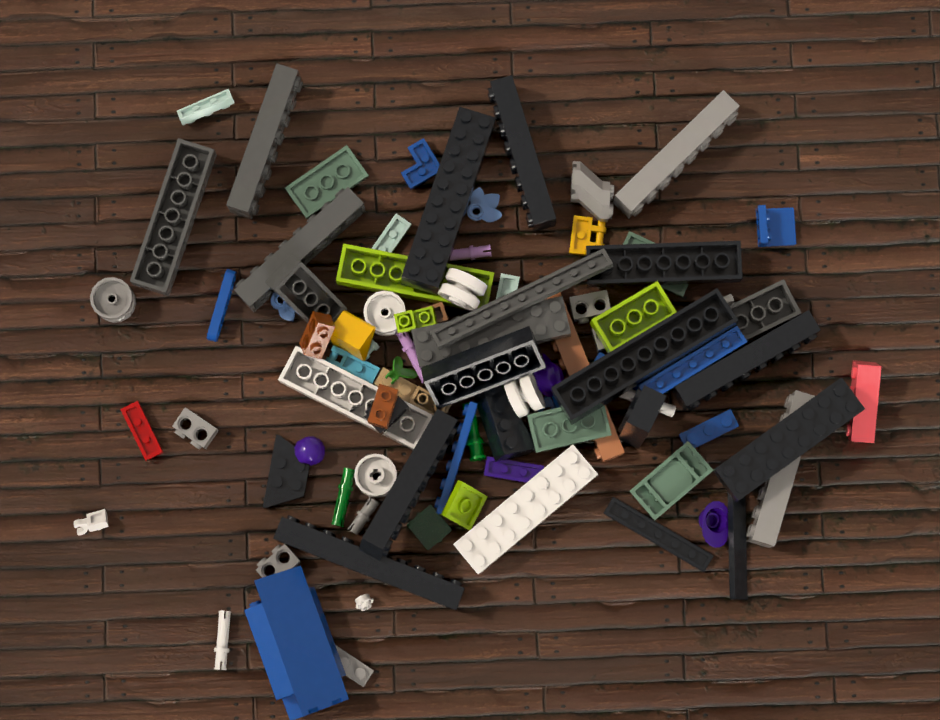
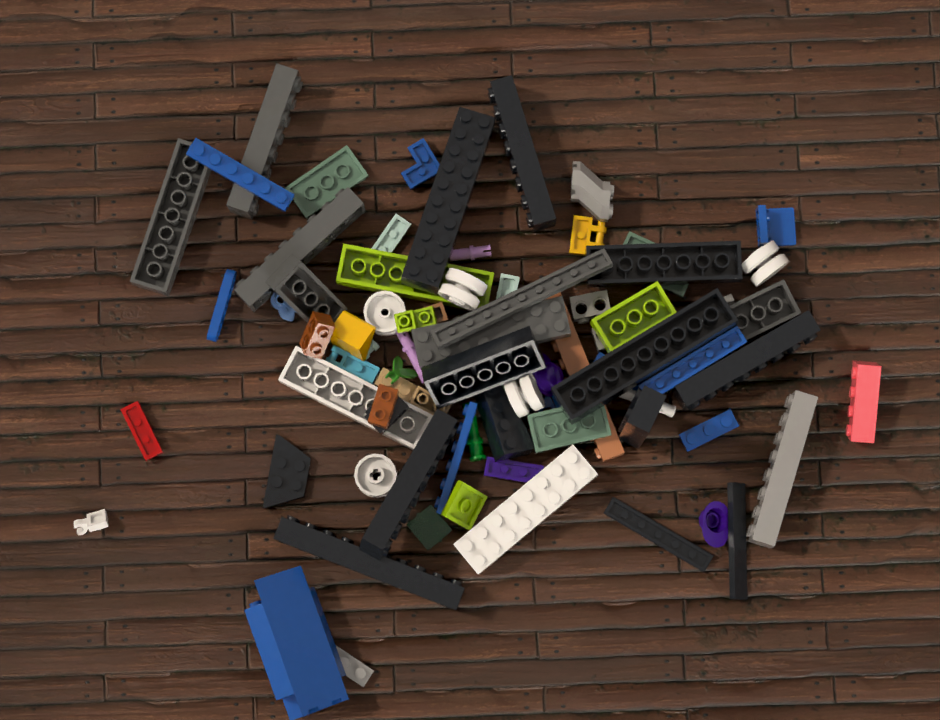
light grey wheel [90,277,136,323] -> none
light grey brick [172,407,219,450] -> none
light aqua plate [177,89,235,125] -> none
white pin [214,611,231,670] -> none
light grey brick [256,544,301,578] -> none
dark purple hair [294,436,325,466] -> none
green pin [331,468,355,527] -> none
light grey pin [348,497,380,535] -> none
white plate [355,594,374,611] -> none
medium blue plate [467,187,502,222] -> none
light grey brick [613,90,739,218] -> none
sand green slope [629,441,713,521] -> none
black brick [713,377,865,502] -> none
none -> blue plate [186,138,295,212]
none -> white wheel [742,240,790,287]

